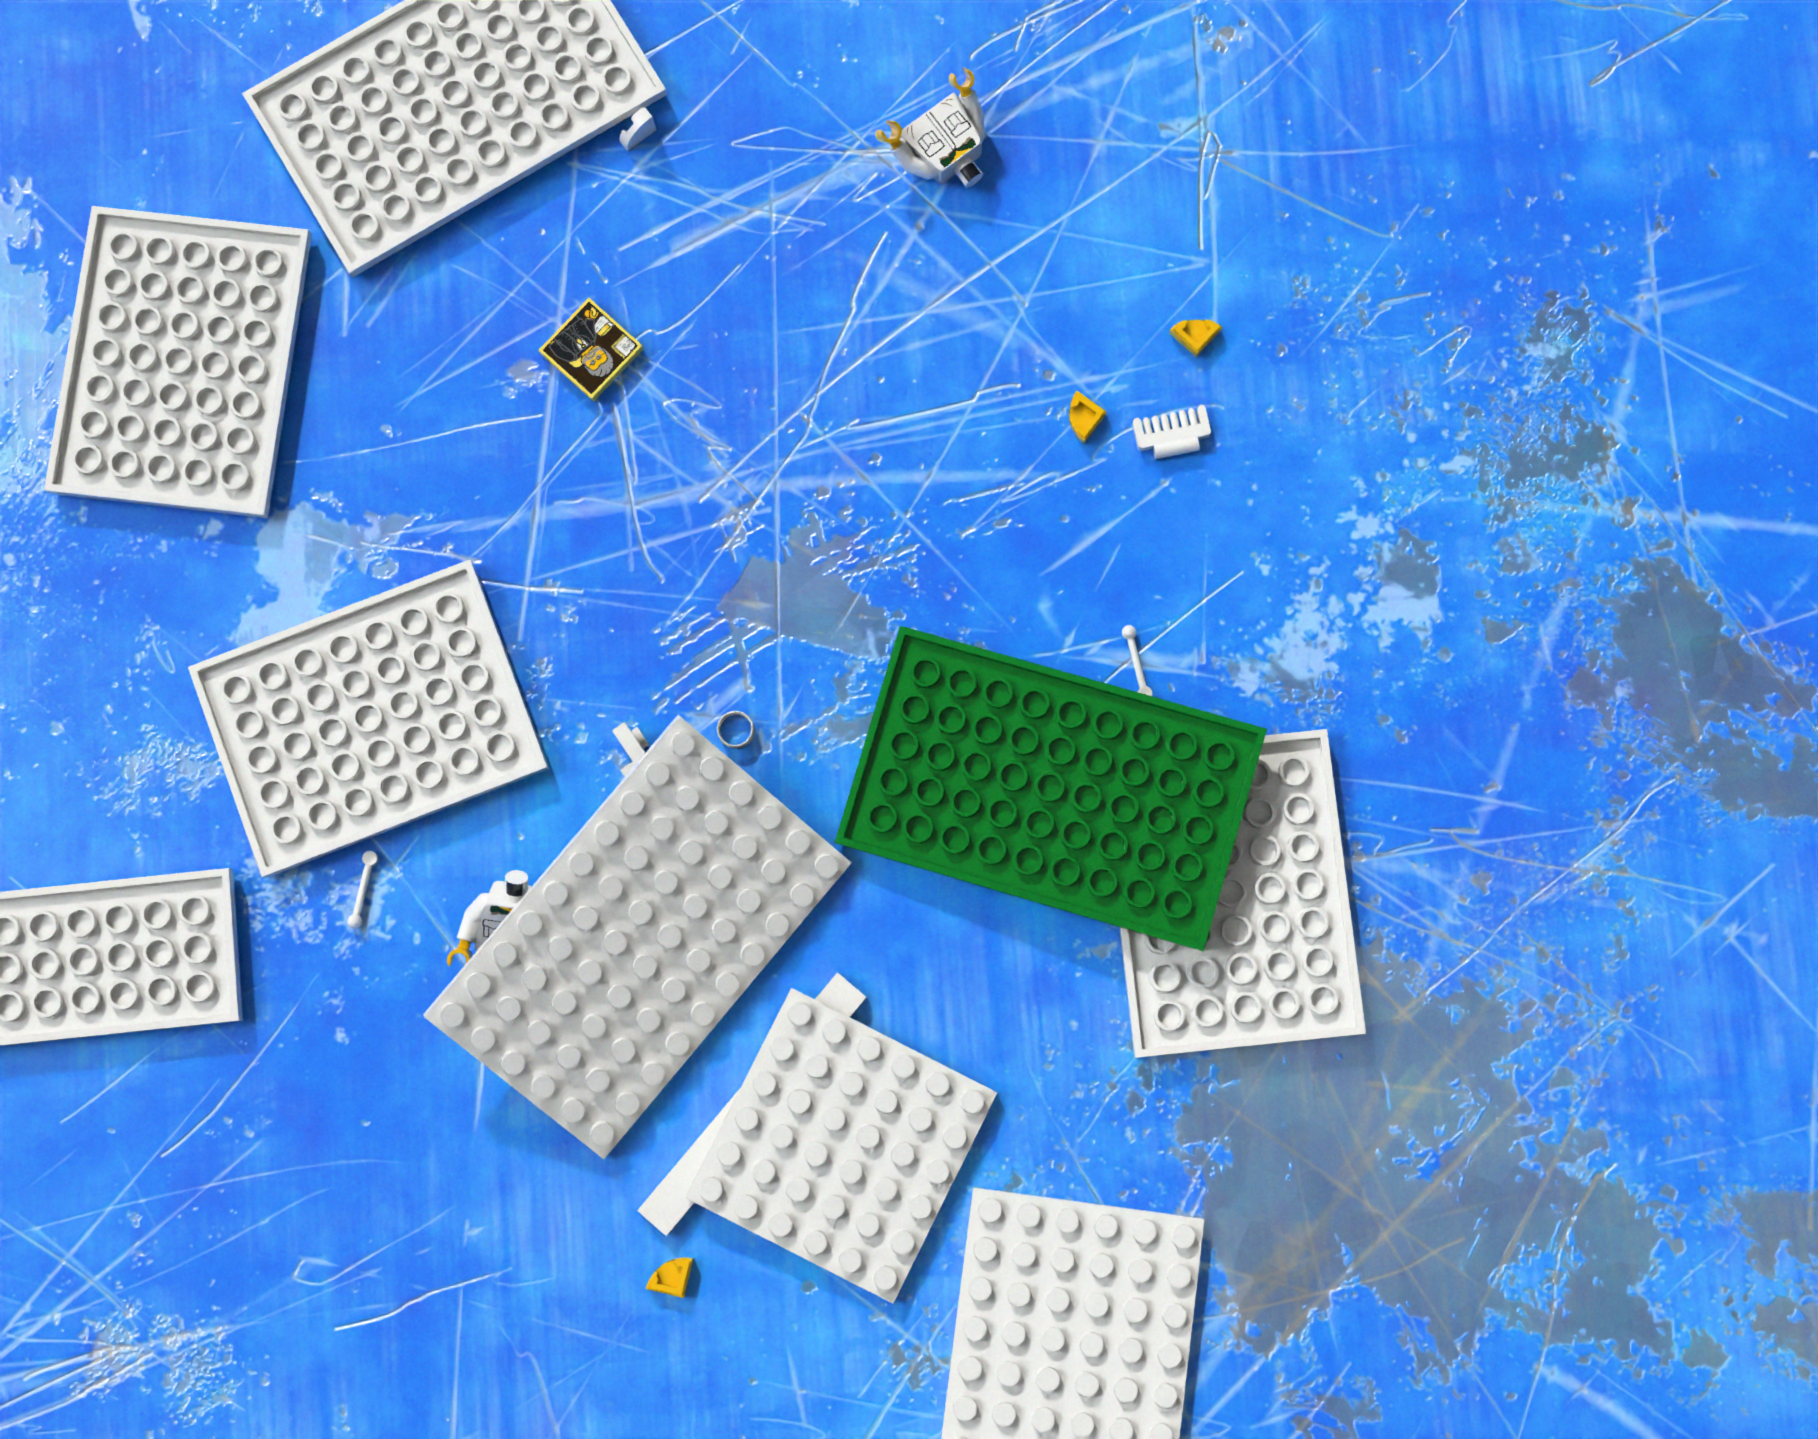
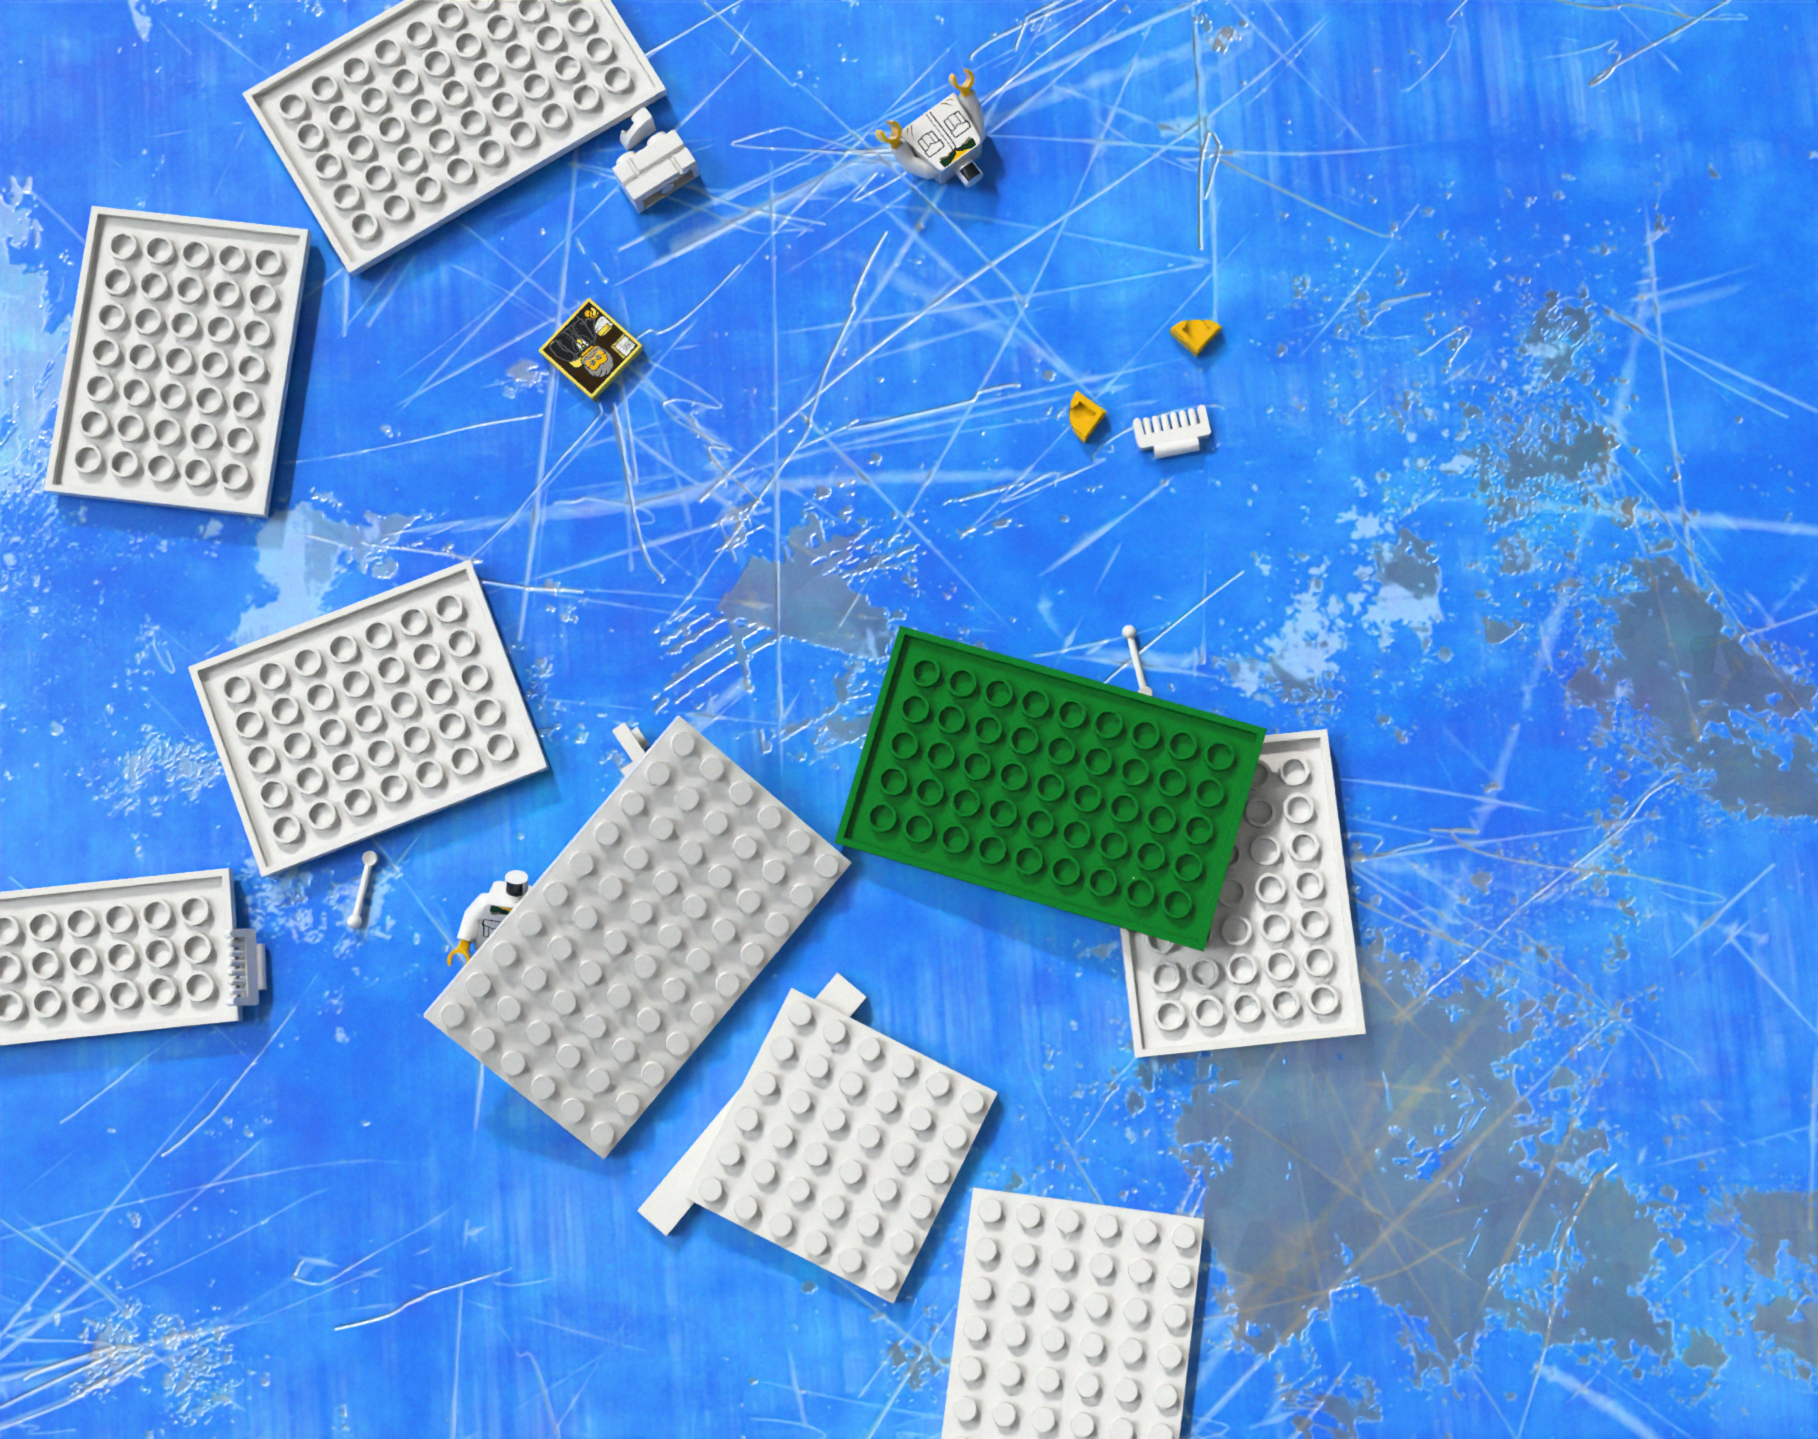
yellow tile [646,1257,694,1298] -> none
white axle [717,711,755,749] -> none
none -> white piece [223,929,267,1007]
none -> white brick [612,129,700,213]

